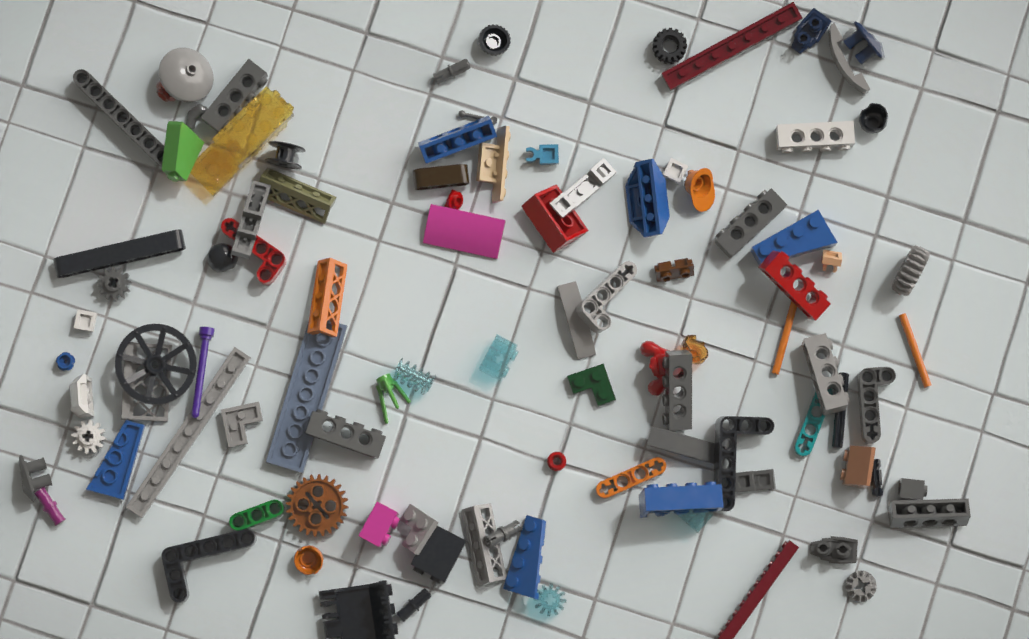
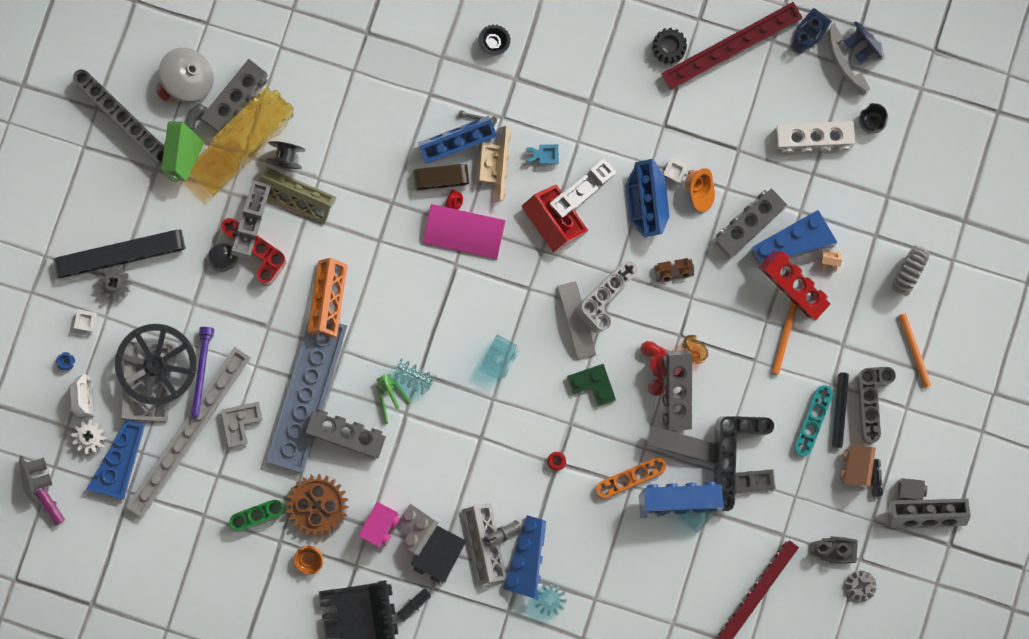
black beam [162,529,257,603] -> none
dark grey axle [433,59,471,85] -> none
light grey brick [802,333,850,416] -> none

